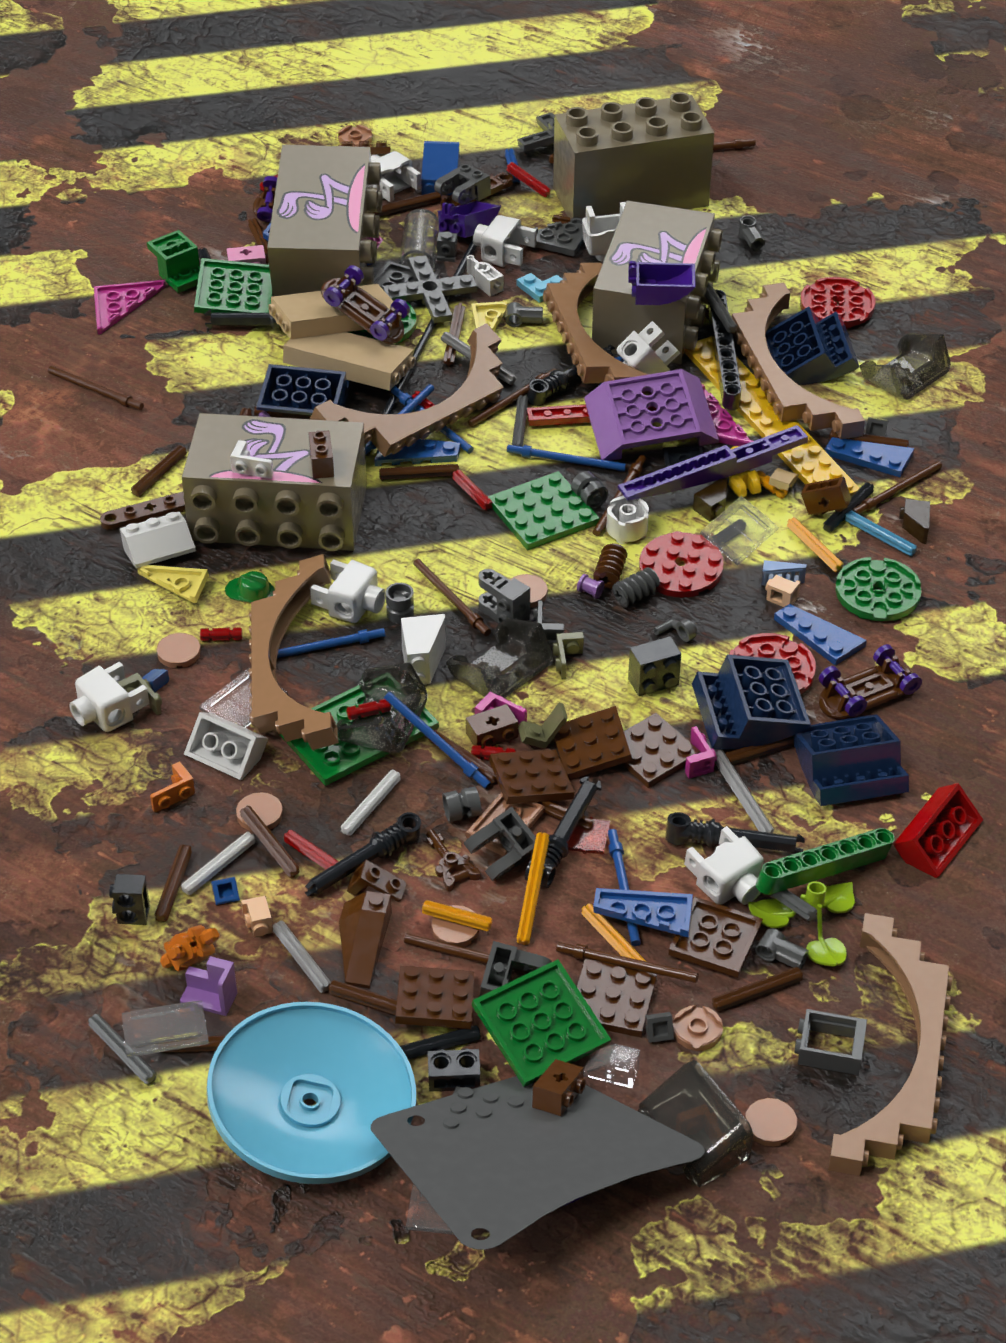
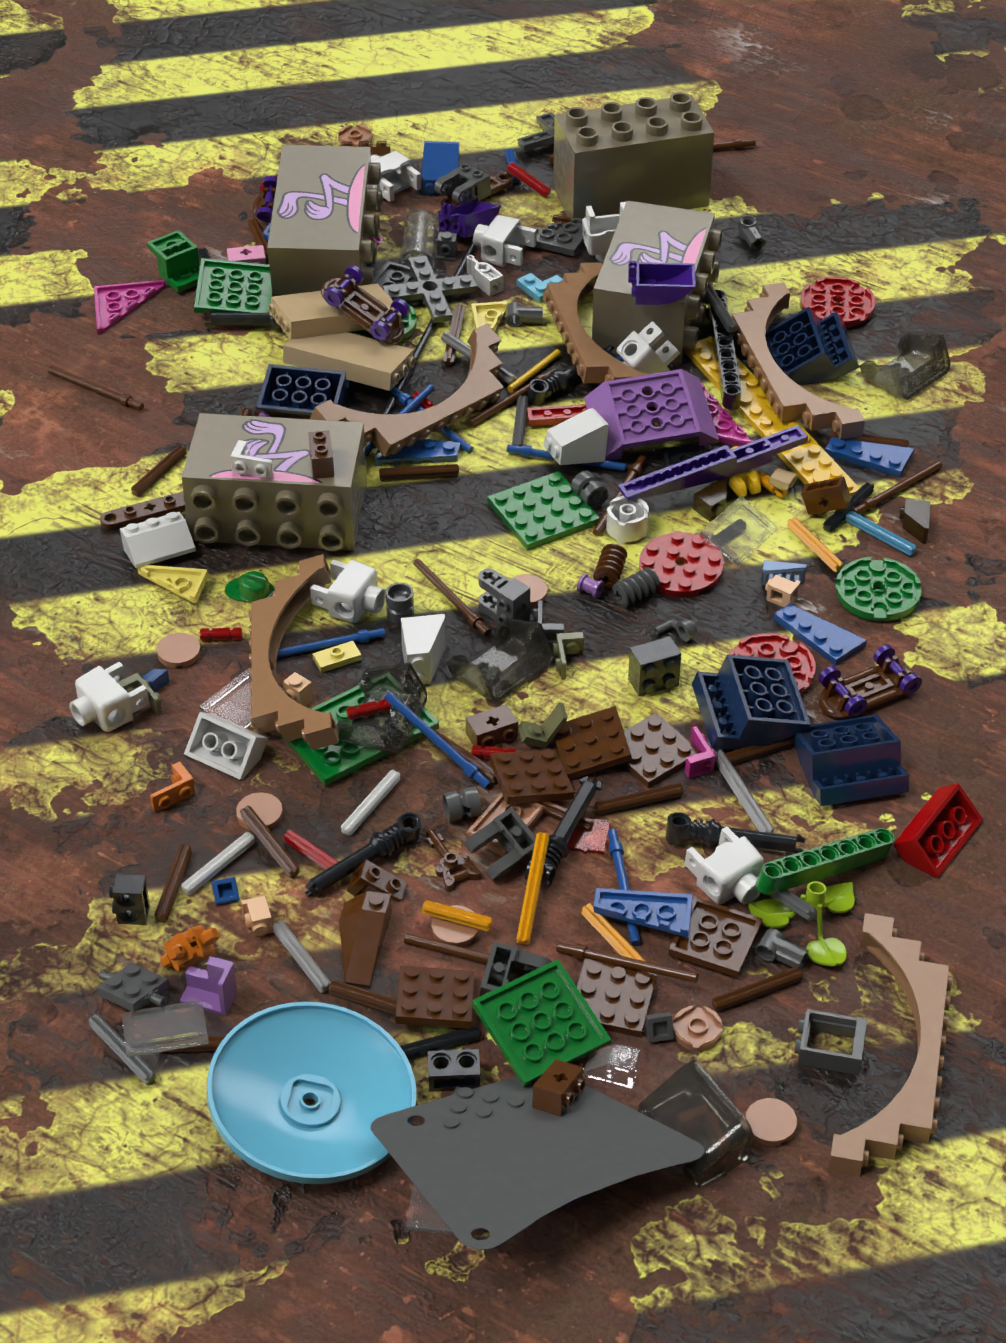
reddish brown axle [373,192,441,217] -> none
red axle [452,470,492,511] -> none
dark pink bracket [475,692,527,725] -> none
dark grey tile [865,417,888,437] -> none
none -> dark grey plate [97,963,169,1012]
none -> light nougat brick [283,672,313,707]
none -> light yellow plate [313,641,362,673]
none -> yellow bar [507,349,561,393]
none -> white slope [544,408,609,465]
none -> reddish brown axle [594,783,683,815]

